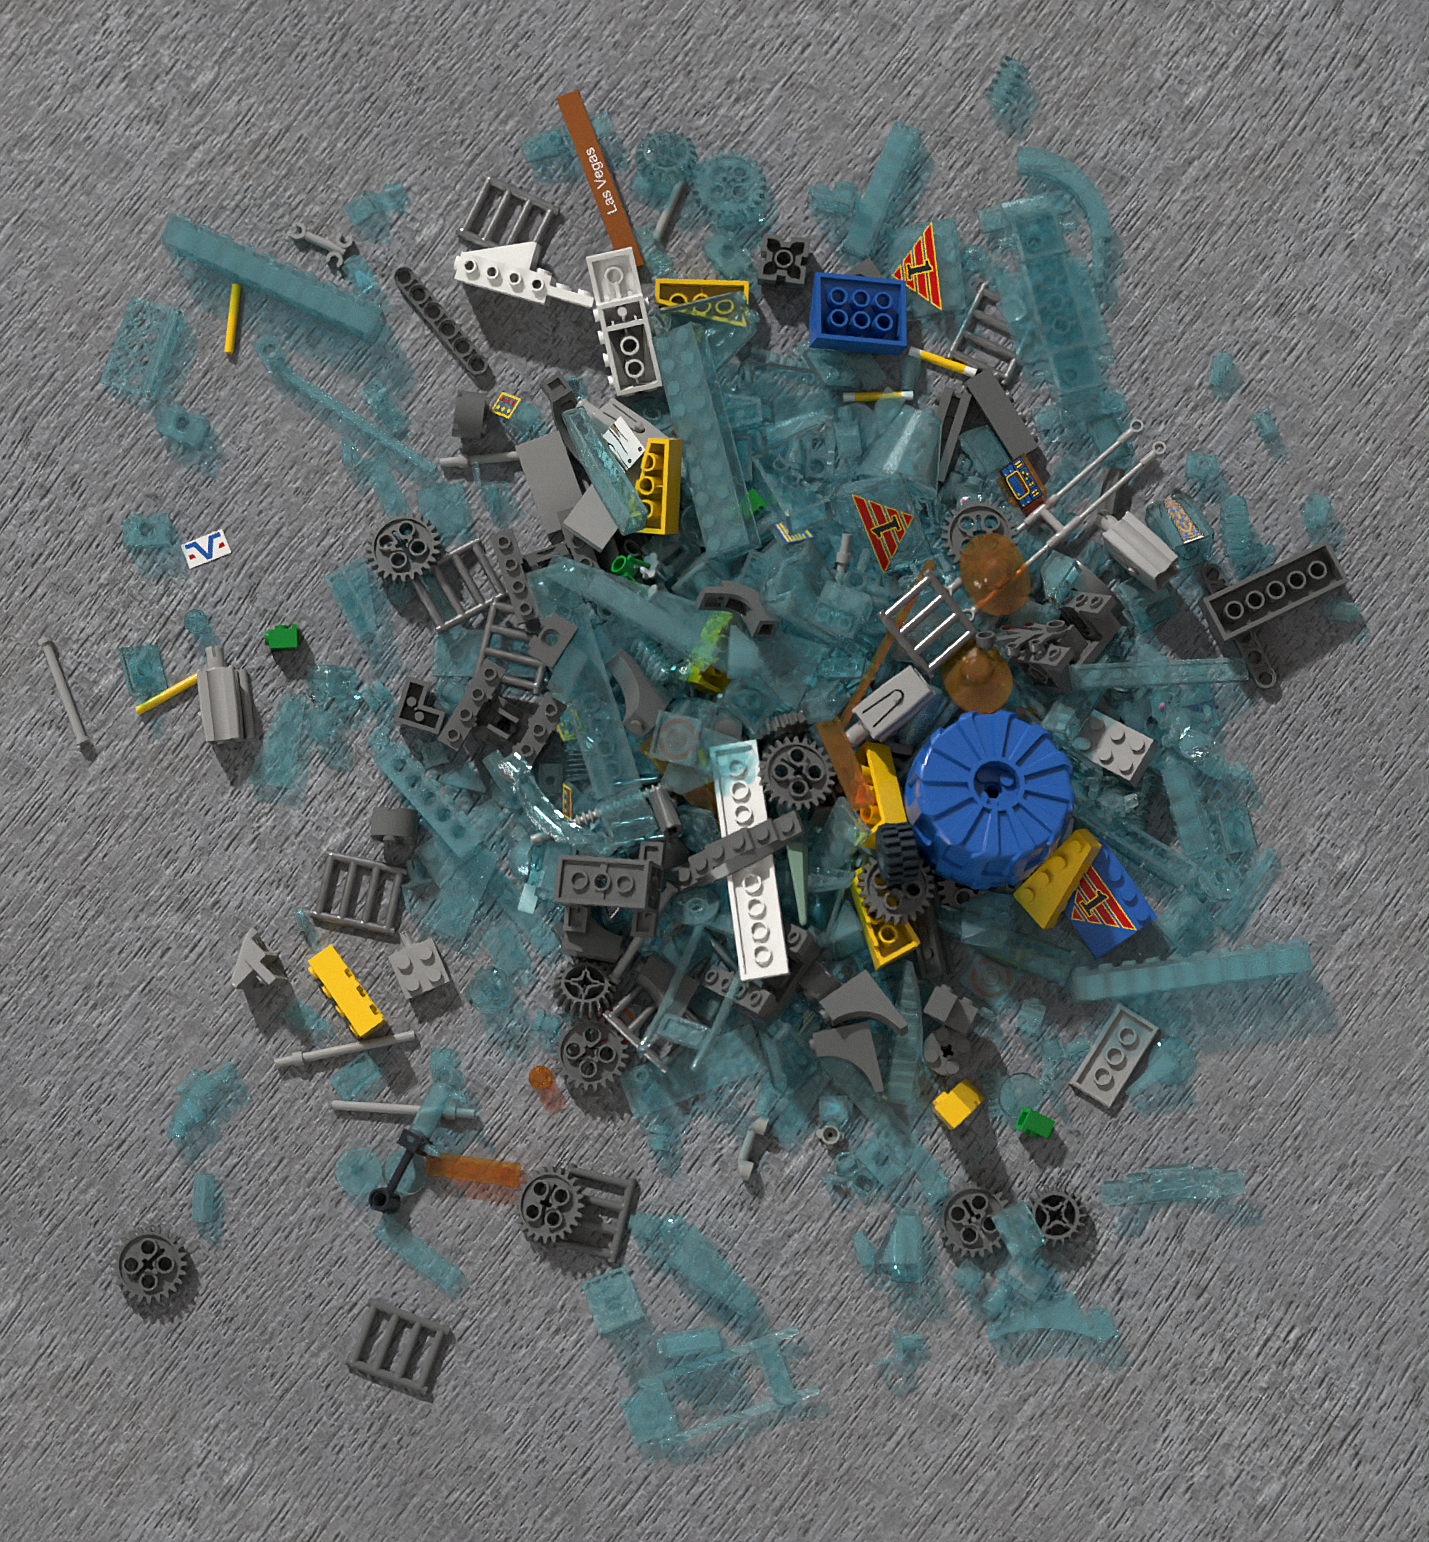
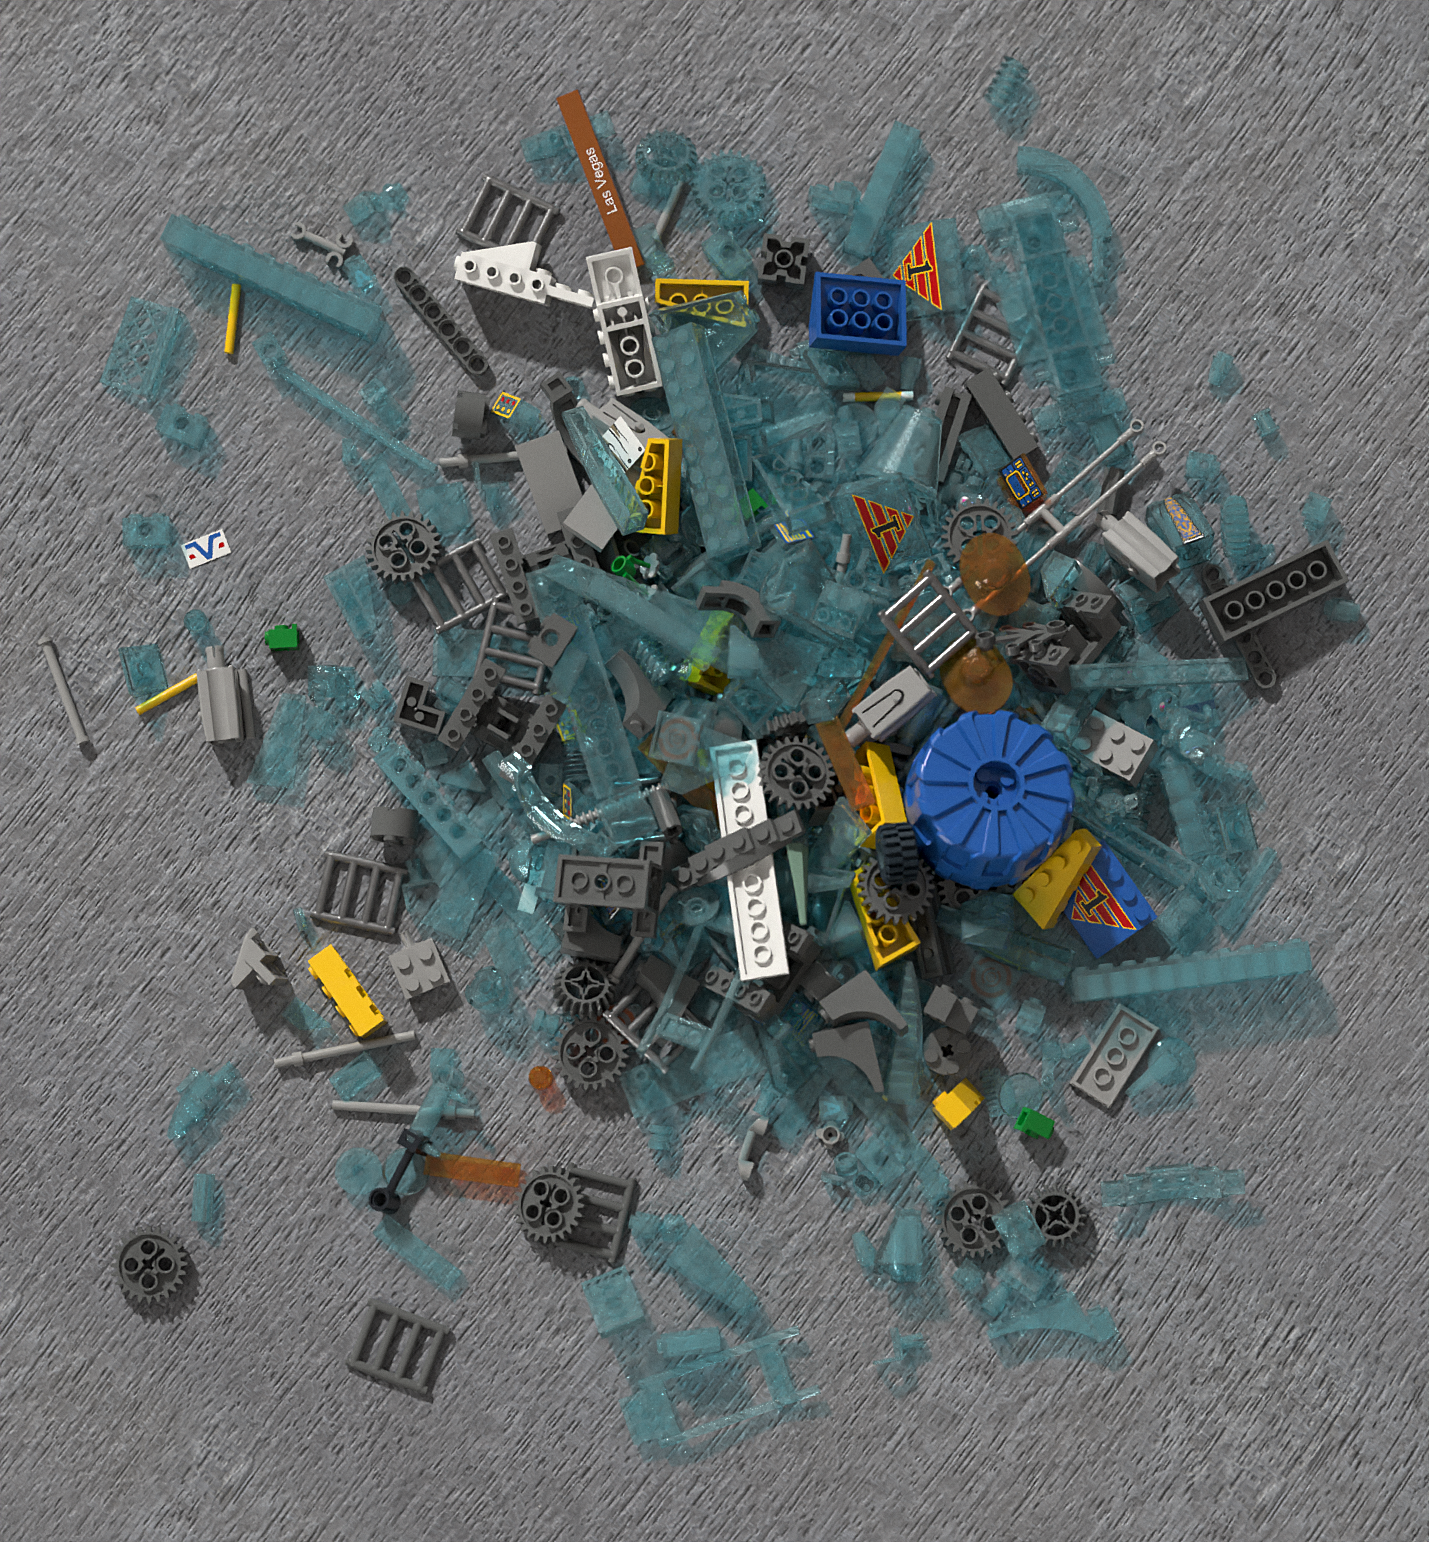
yellow bar [908,346,977,377] -> none

